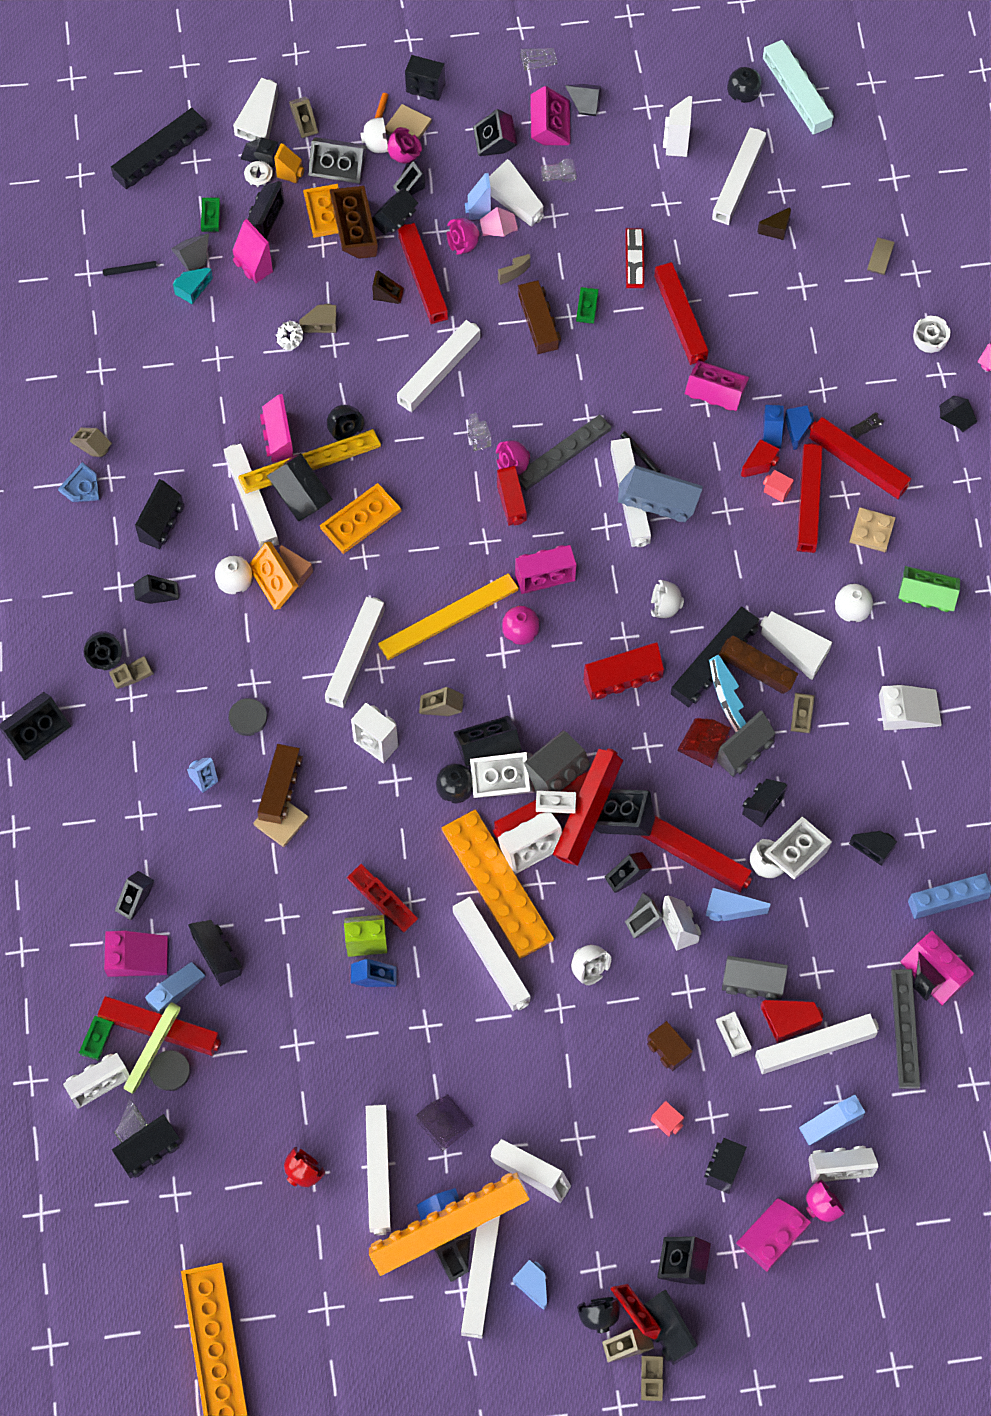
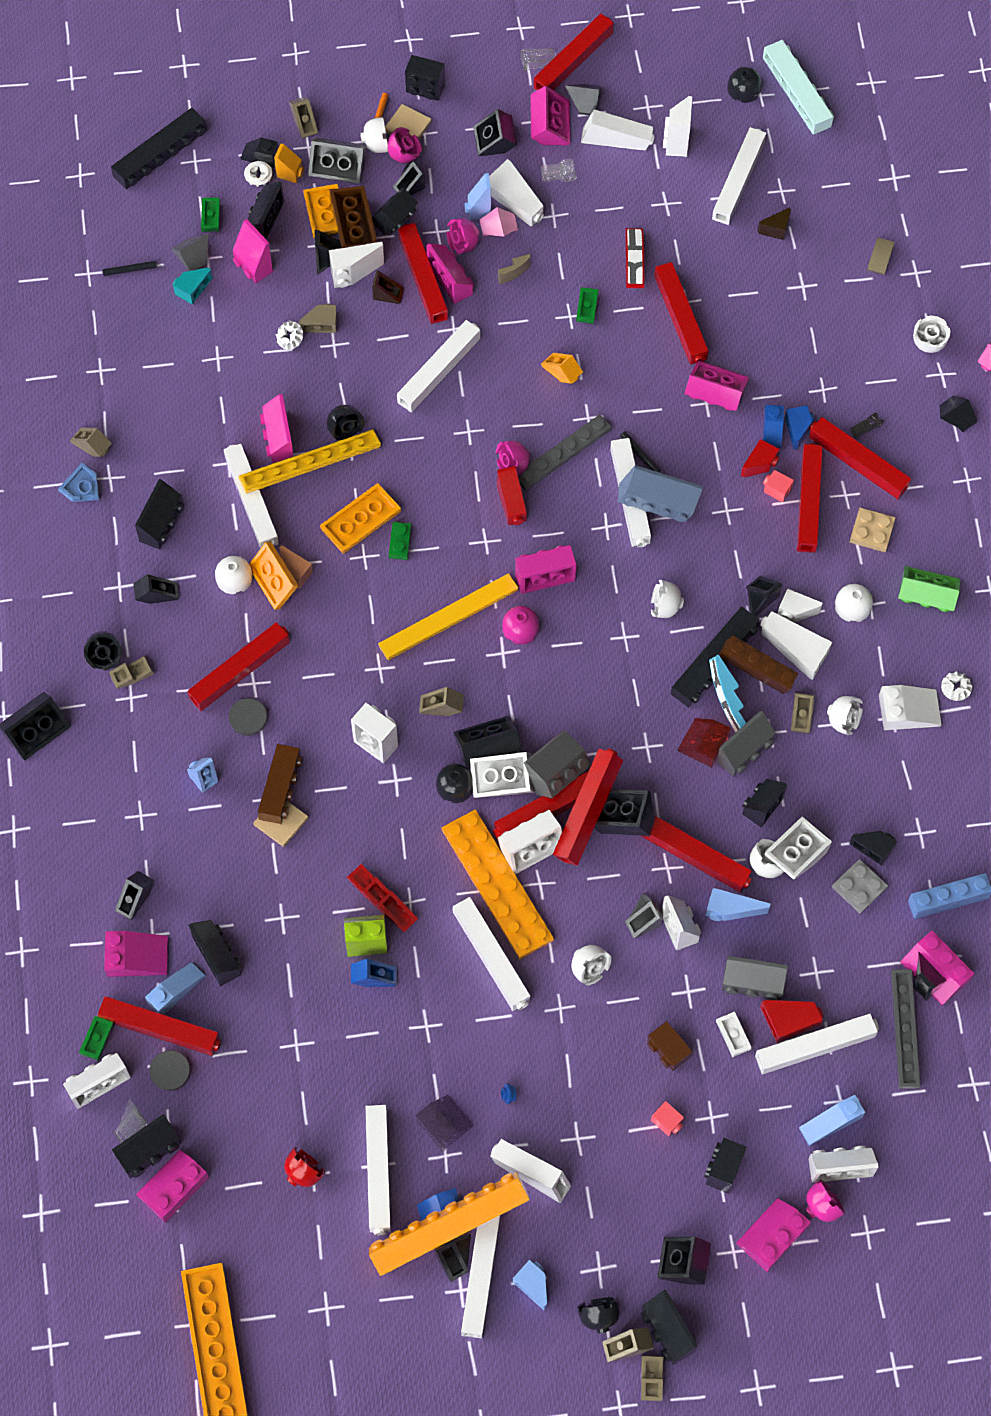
yellowish green beam [124,1002,181,1094] -> none
white slope [233,78,278,141] -> none
black slope [267,453,333,522] -> none
white brick [325,597,385,708] -> none
clear brick [468,413,491,451] -> none
reddish brown brick [518,280,561,354] -> none
white plate [536,791,576,813] -> none
red slope [583,642,664,700] -> none
black slope [605,852,653,893] -> none
red slope [611,1284,661,1340] -> none
none -> dark pink slope [136,1150,209,1223]
none -> red brick [187,622,290,711]
none -> black slope [314,230,342,275]
none -> white slope [329,242,384,288]
none -> green plate [389,522,411,560]
none -> dark pink slope [427,243,474,304]
none -> blue plate [501,1084,516,1104]
none -> red brick [533,13,614,90]
none -> light orange slope [541,353,583,384]
none -> white slope [581,110,654,150]
none -> black slope [746,576,782,616]
none -> white slope [778,589,822,622]
none -> white cylinder [827,696,863,735]
none -> light grey plate [832,859,888,914]
none -> white gear [941,671,973,701]

